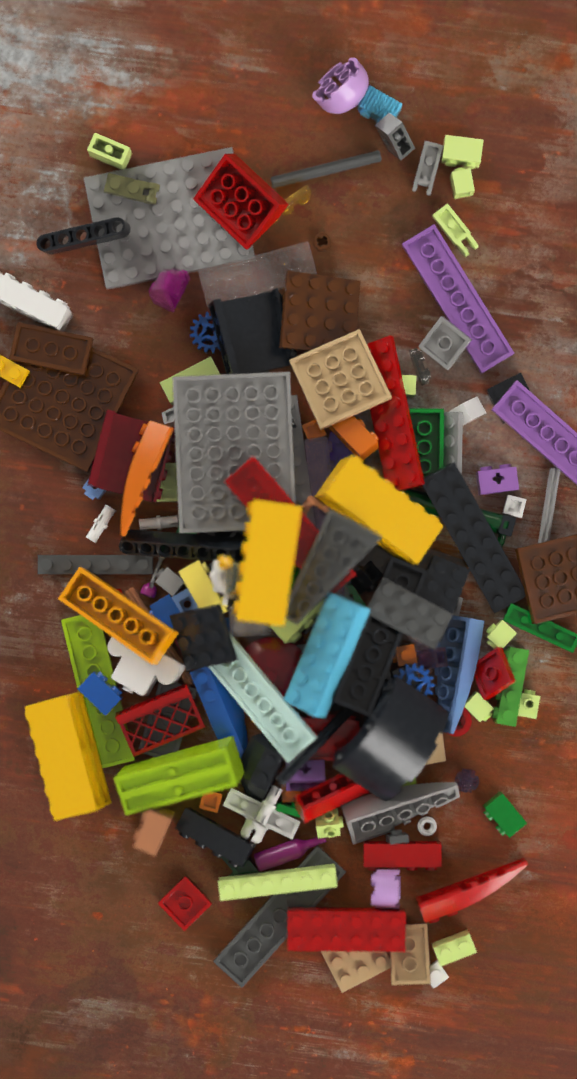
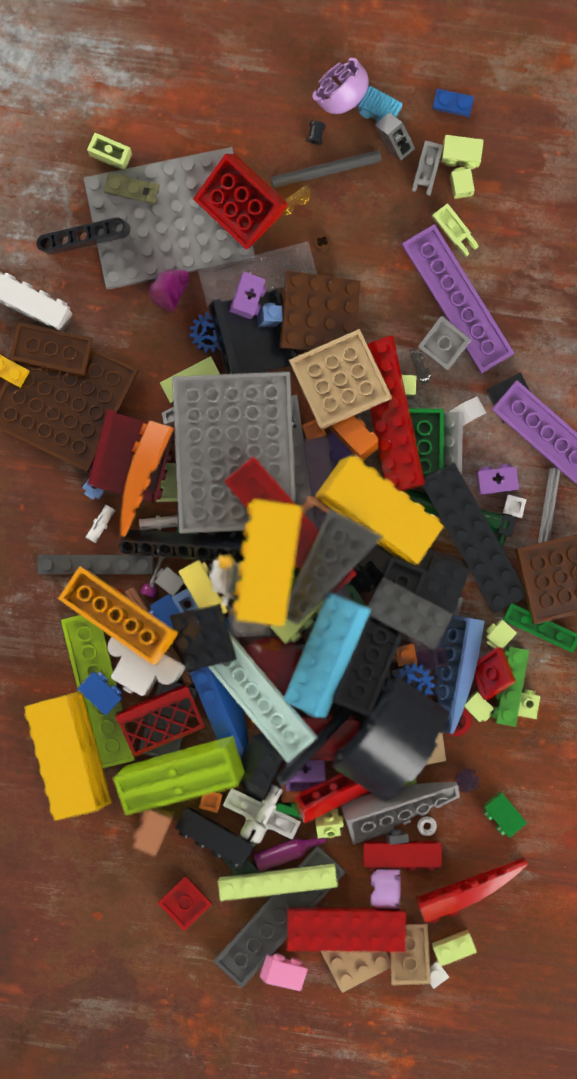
none -> medium lavender brick [229,272,267,319]
none -> medium blue brick [257,303,283,327]
none -> bright pink brick [260,954,308,991]
none -> black bush [306,121,326,145]
none -> blue plate [433,89,474,117]

